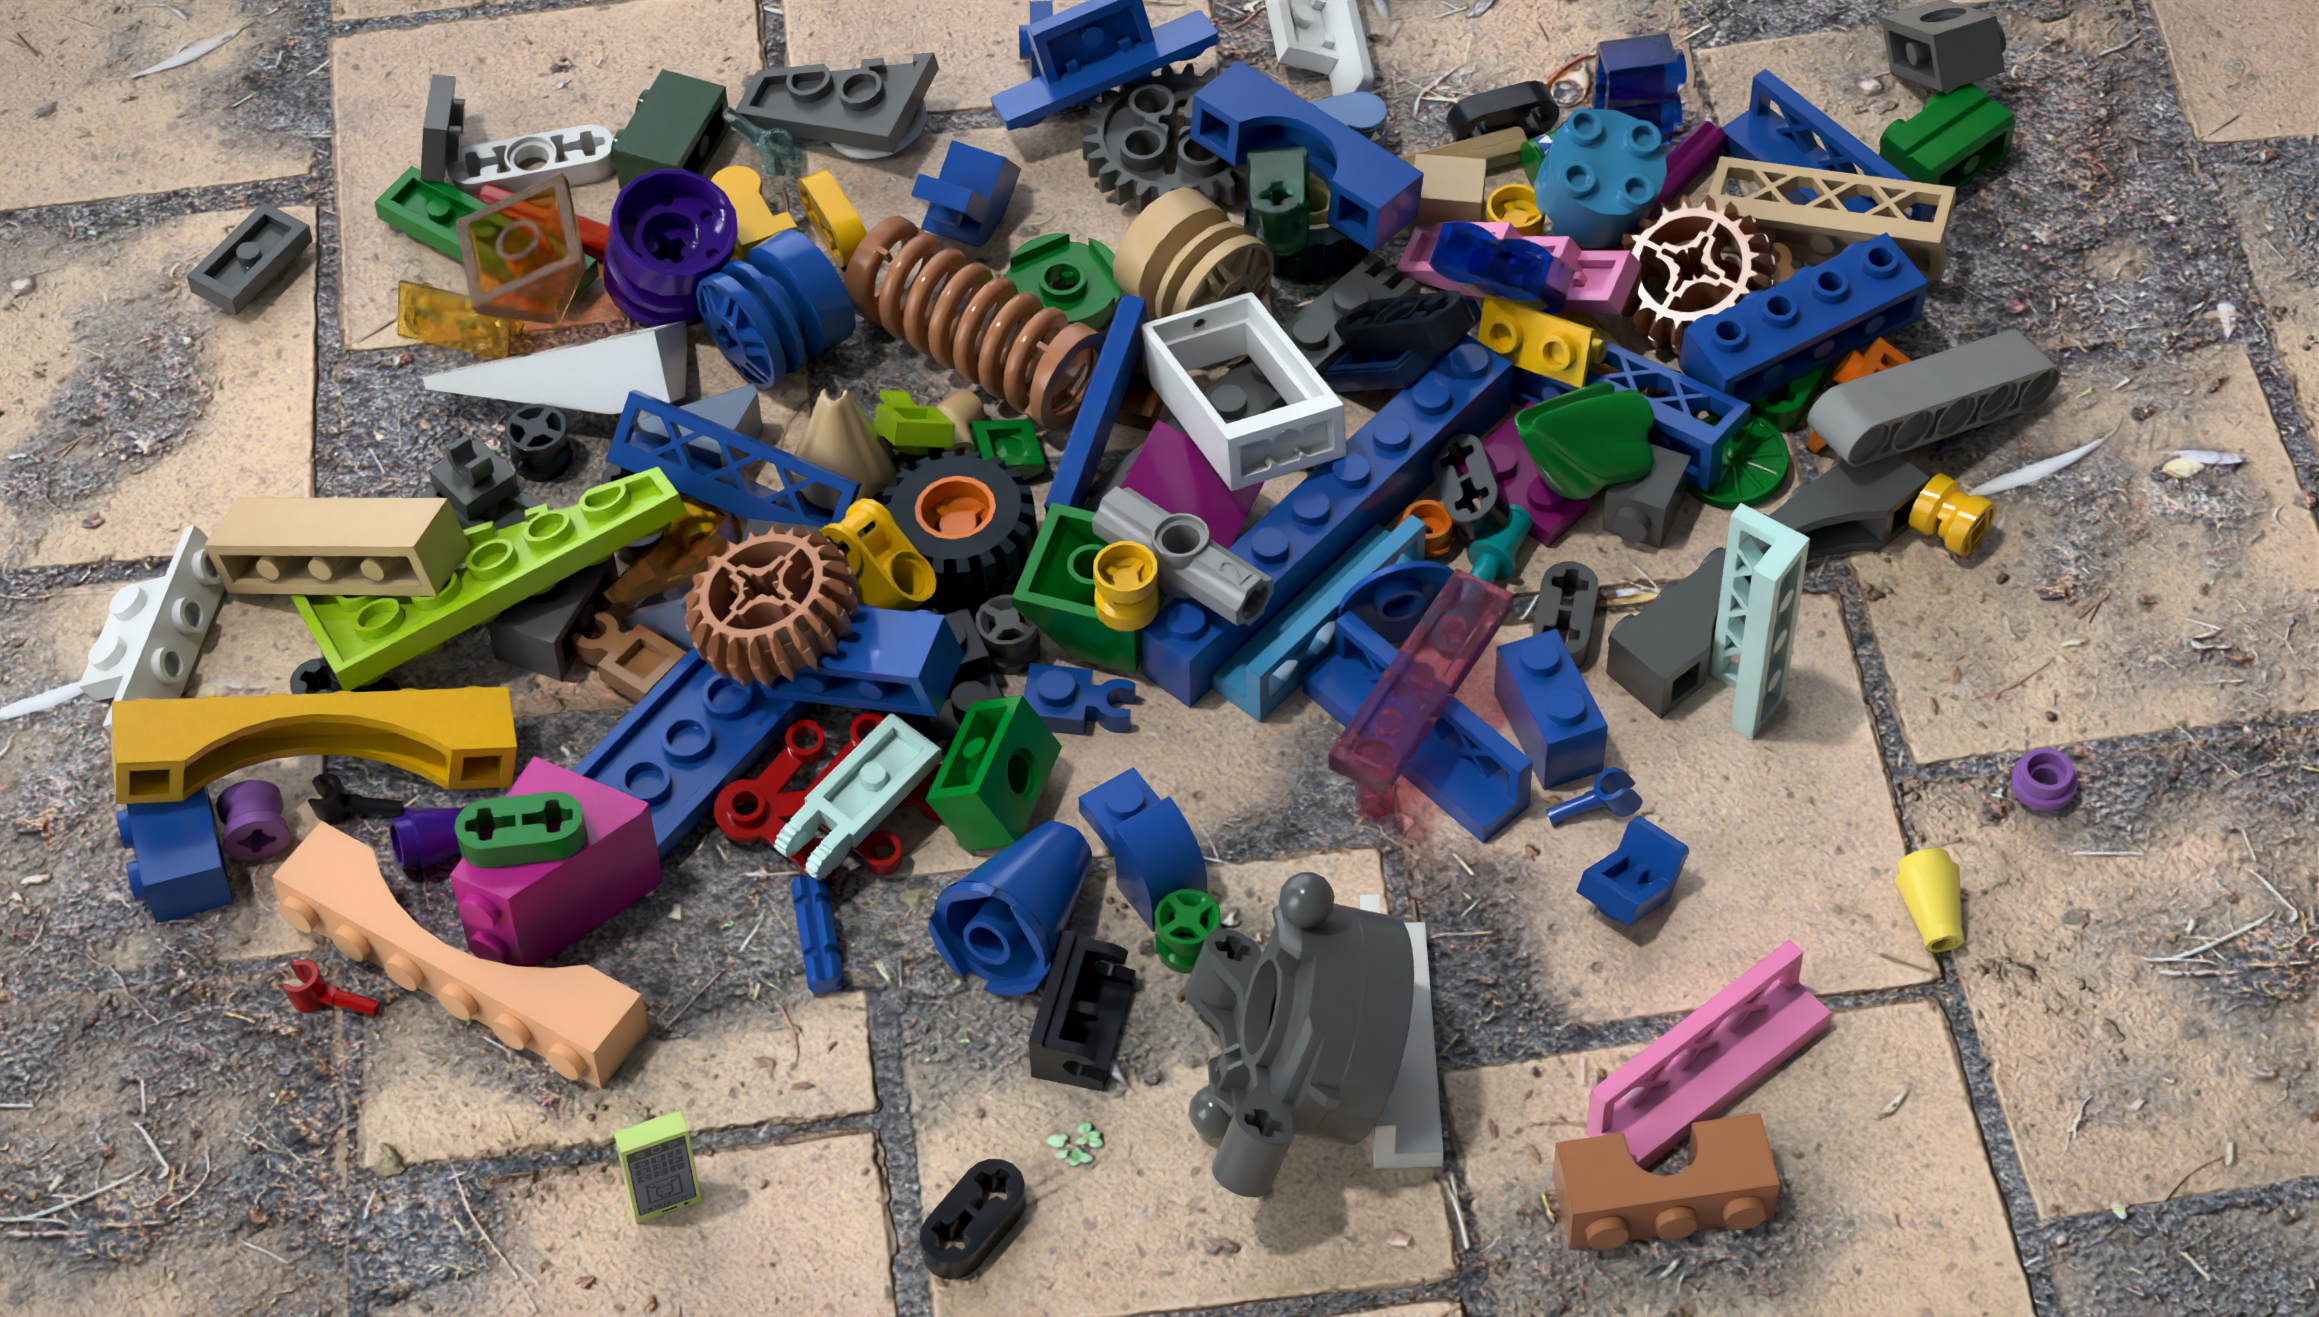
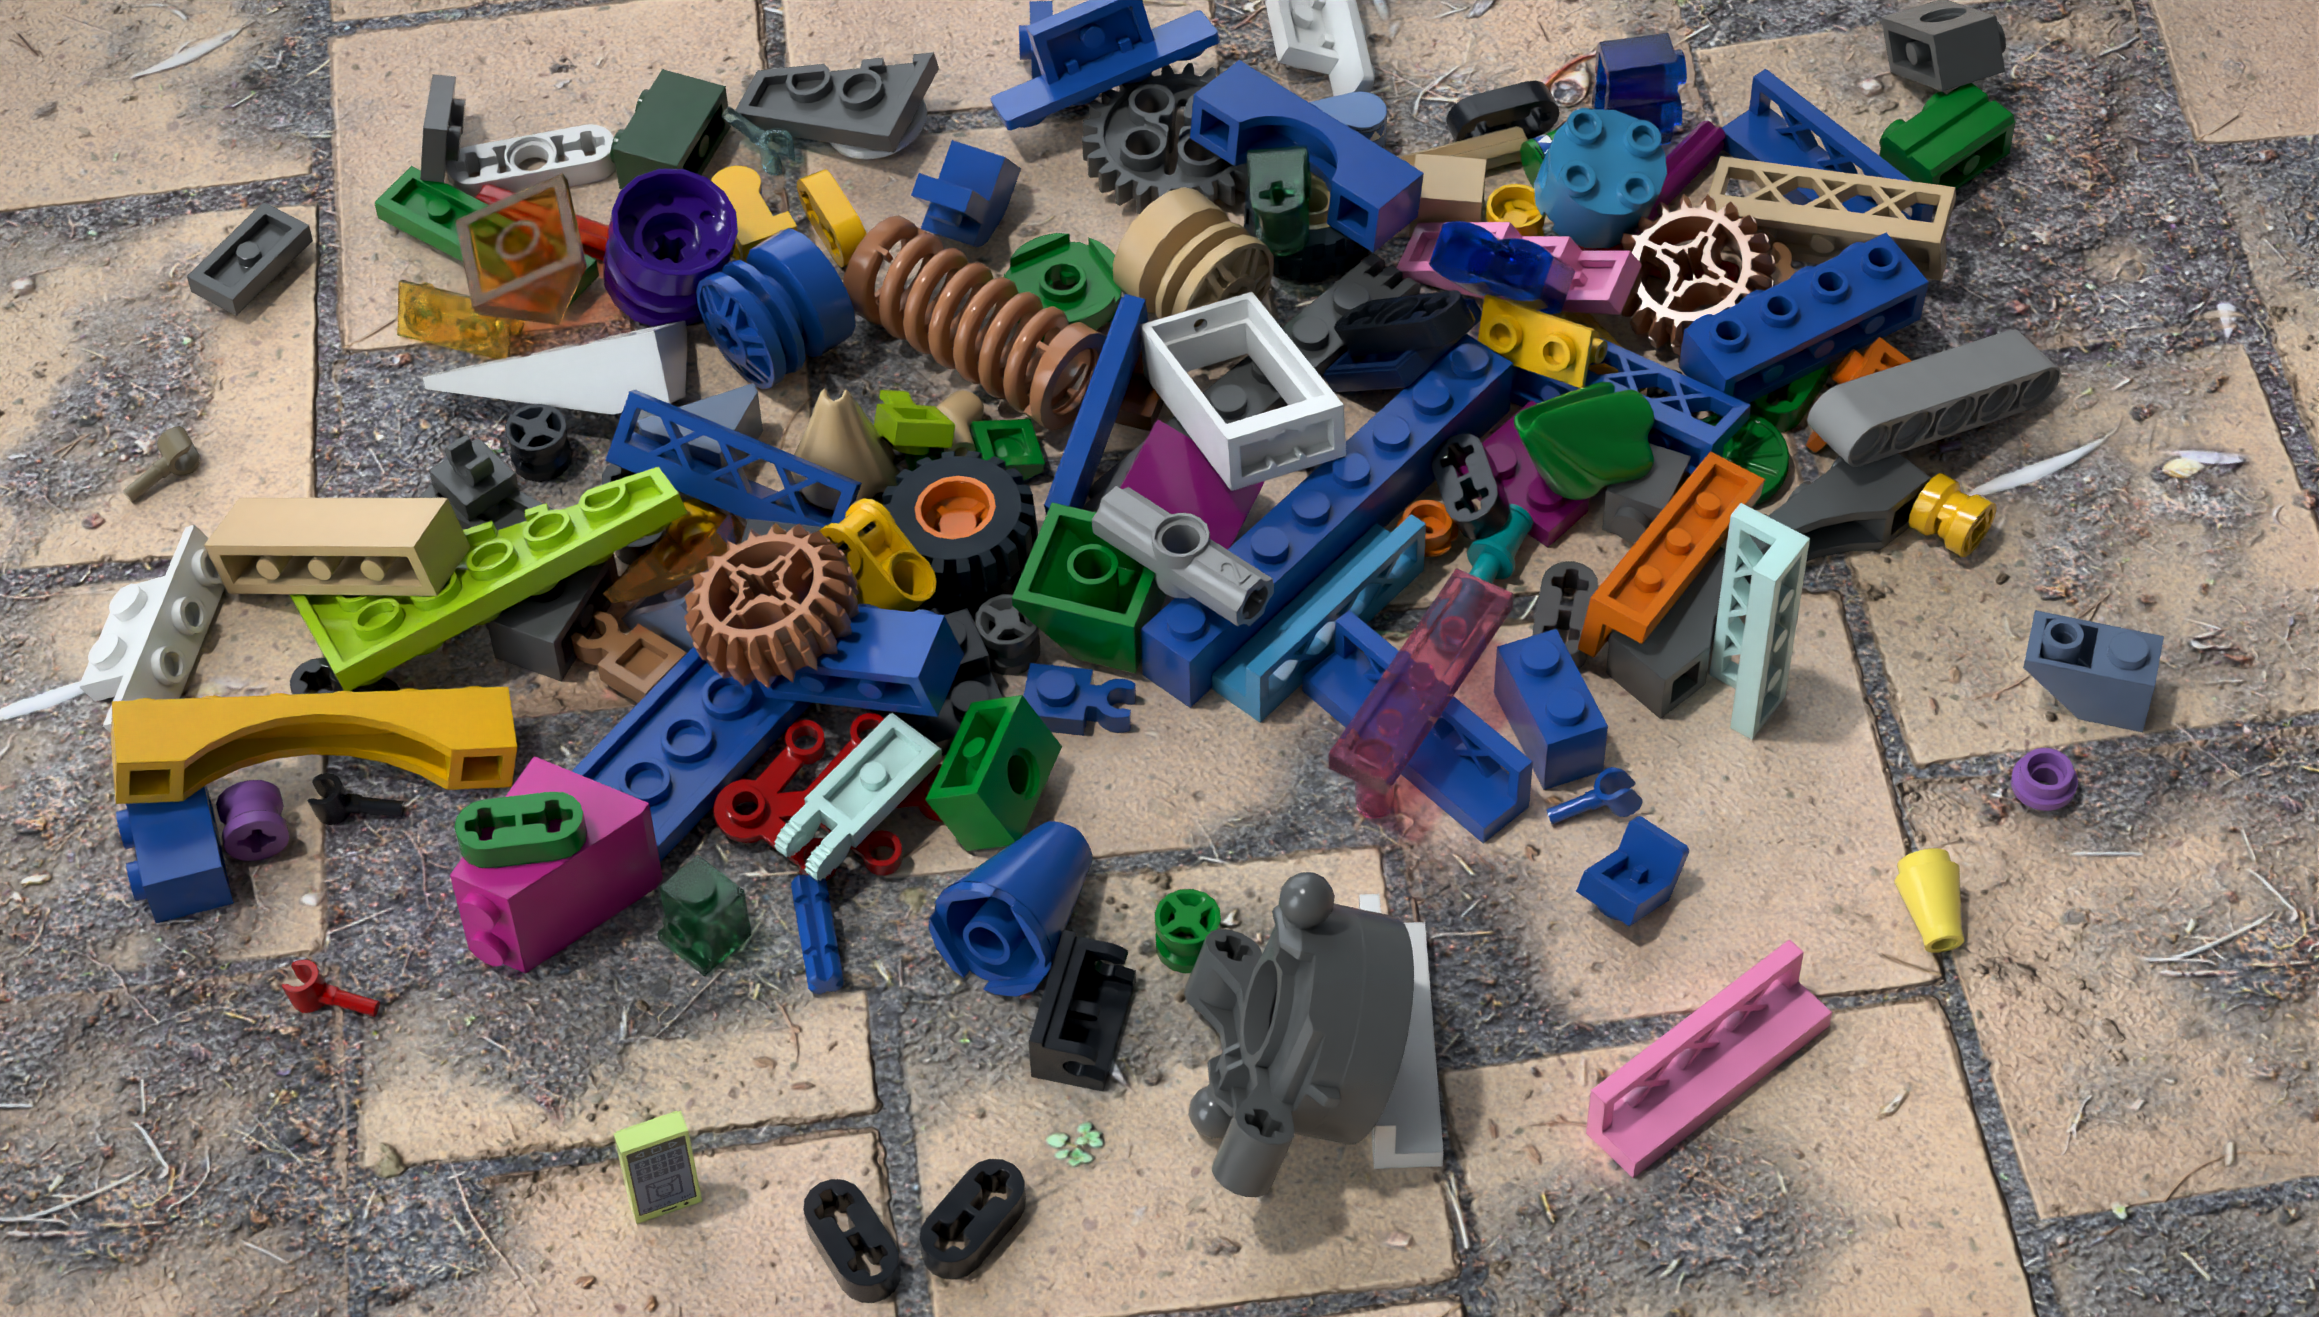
light nougat arch [271,821,649,1089] -> none
dark purple cone [389,807,465,872] -> none
blue brick [1078,767,1208,932] -> none
yellow wheel [1093,541,1159,631] -> none
blue dish [1337,561,1463,644] -> none
nougat arch [1552,1113,1780,1250] -> none
none -> dark tan hand [123,426,200,503]
none -> clear green brick [657,854,752,977]
none -> black beam [803,1179,901,1303]
none -> orange fence [1578,451,1765,658]
none -> sand blue slope [2023,610,2164,733]

